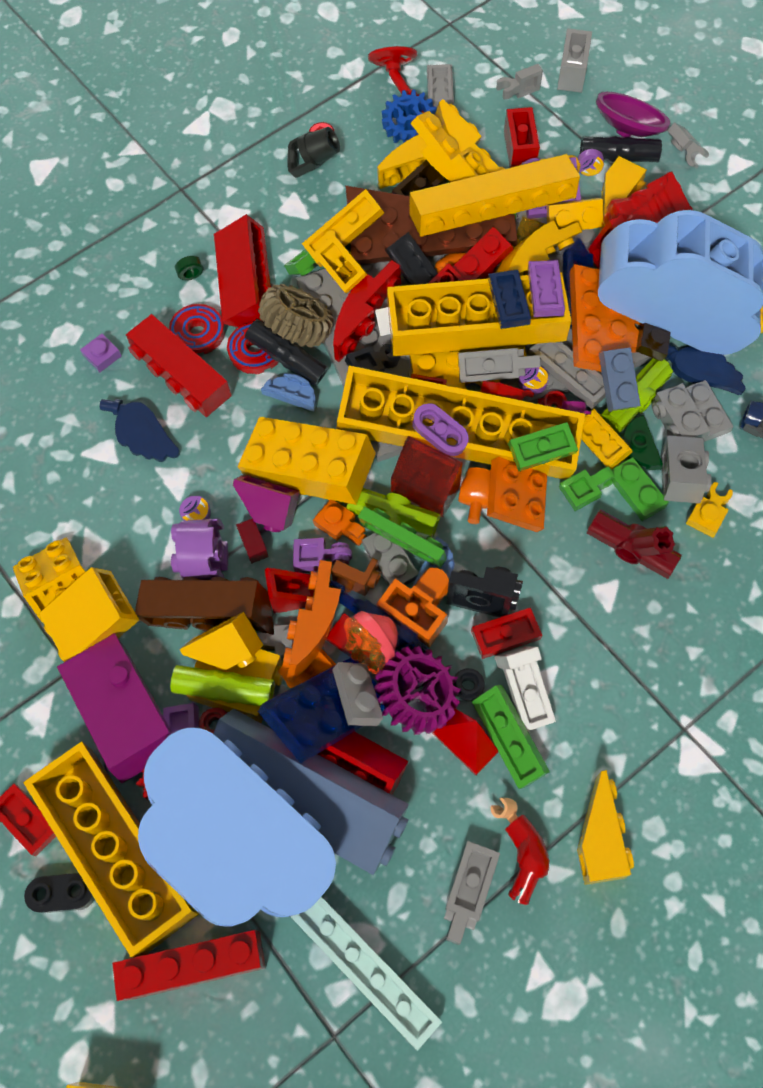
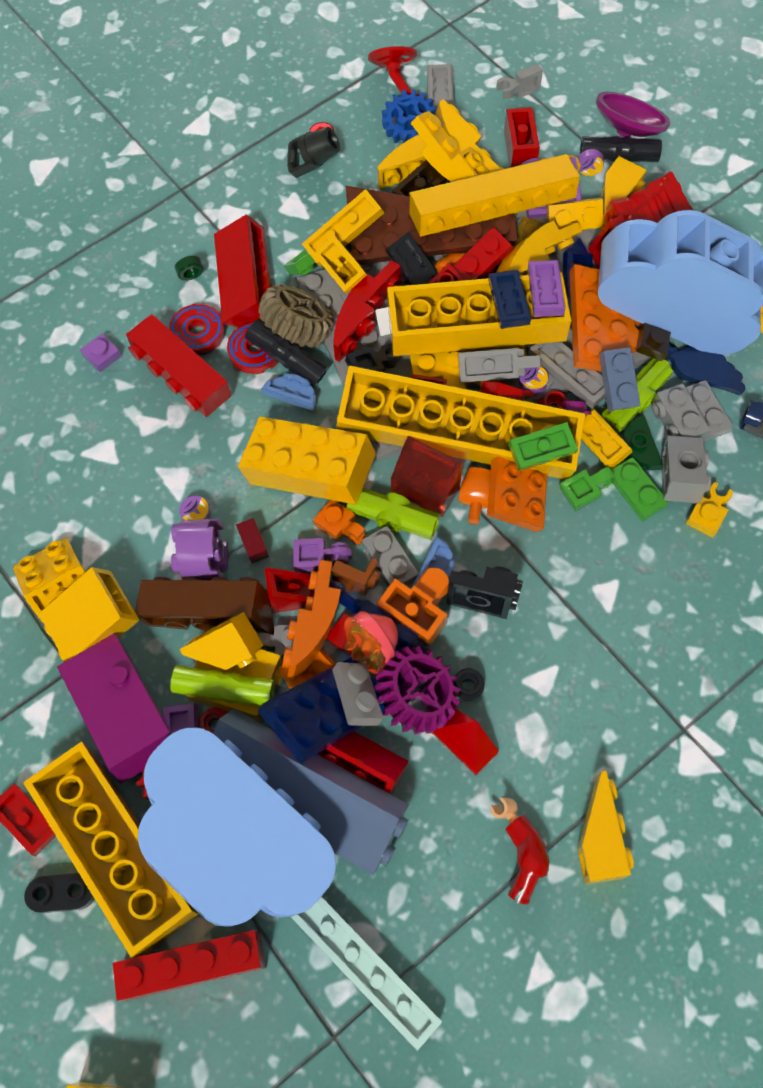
dark blue animal [99,399,180,462] -> none
magenta slope [233,474,300,532] -> none
bright green plate [358,506,447,569] -> none
medium lavender plate [413,404,469,456] -> none
light grey hinge [444,841,500,945] -> none
red plate [471,607,543,659] -> none
bright green plate [472,685,550,789] -> none
white bracket [494,646,556,731] -> none
light grey brick [557,29,592,93] -> none
dark red piece [587,509,682,579] -> none
light grey plate [667,122,709,168] -> none

